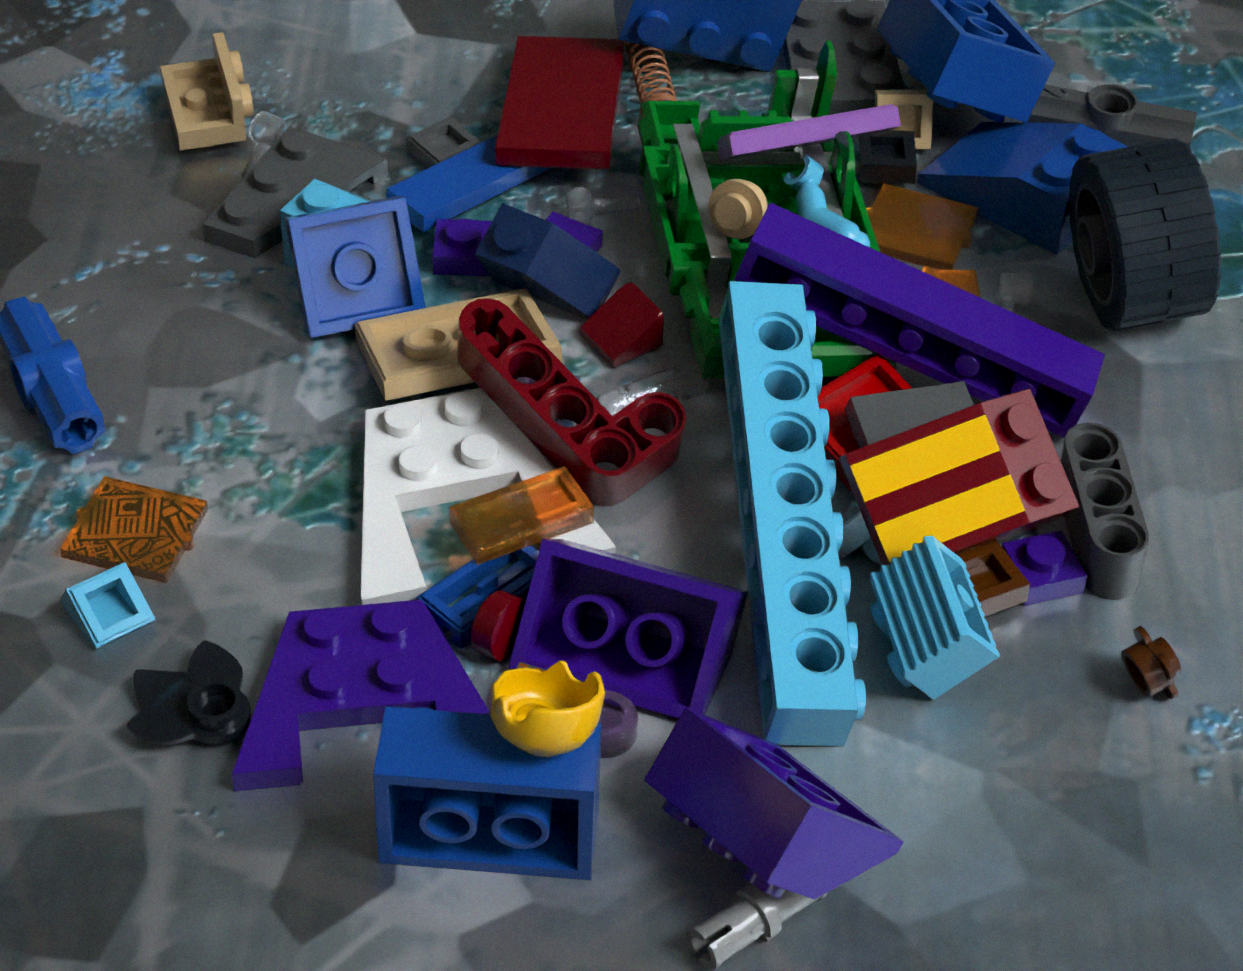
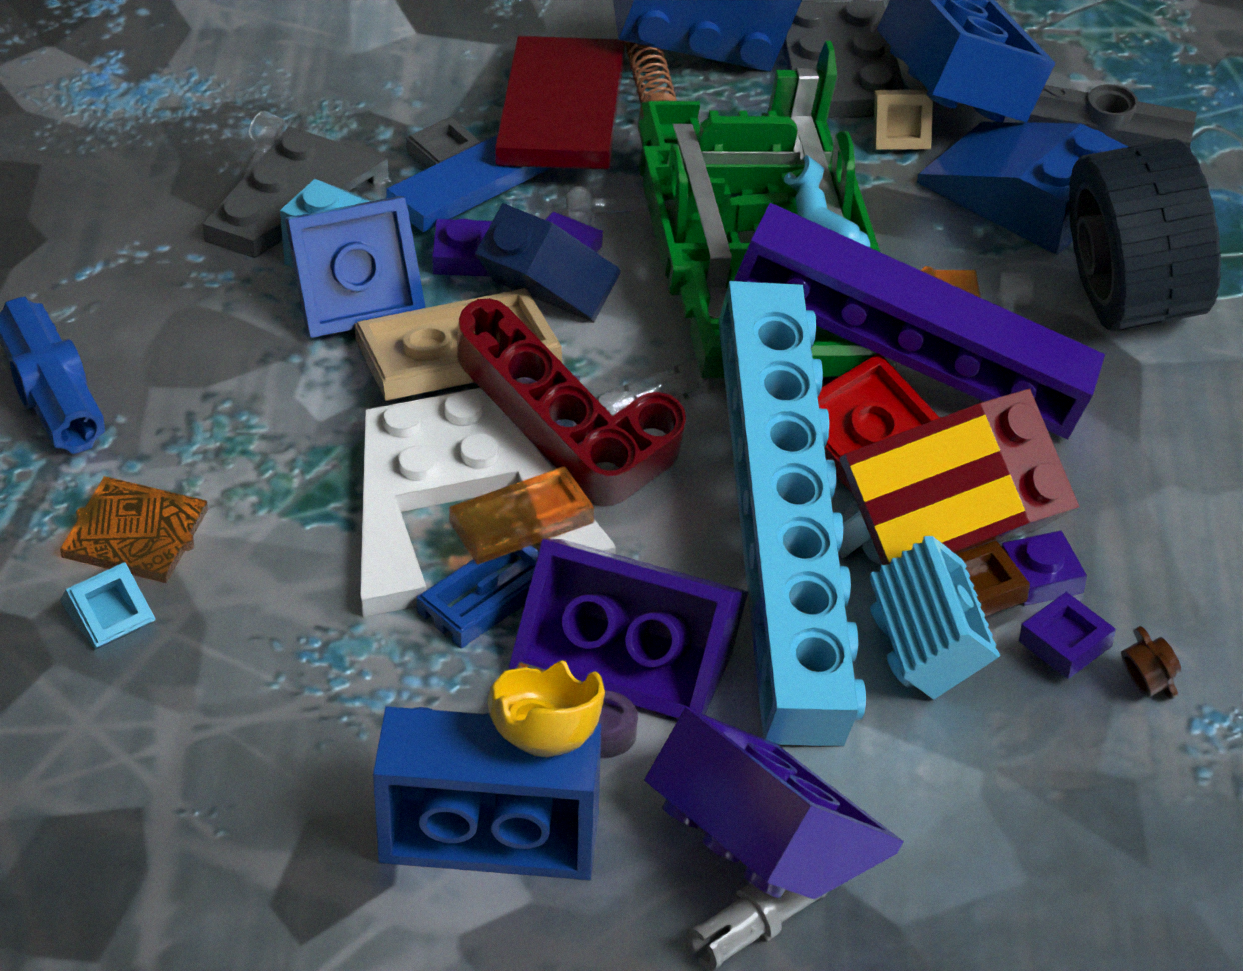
black plate [127,640,251,745] -> none
tan bracket [160,32,254,151] -> none
dark purple wing [232,599,489,792] -> none
dark red tile [471,590,526,661] -> none
dark red slope [580,282,664,368] -> none
tan plate [708,179,767,239] -> none
medium lavender tile [716,104,901,161] -> none
dark grey tile [845,381,974,448] -> none
black plate [856,130,917,185] -> none
clear orange piece [866,183,979,273] -> none
dark grey beam [1060,422,1149,600] -> none
none -> dark purple plate [1019,591,1116,679]

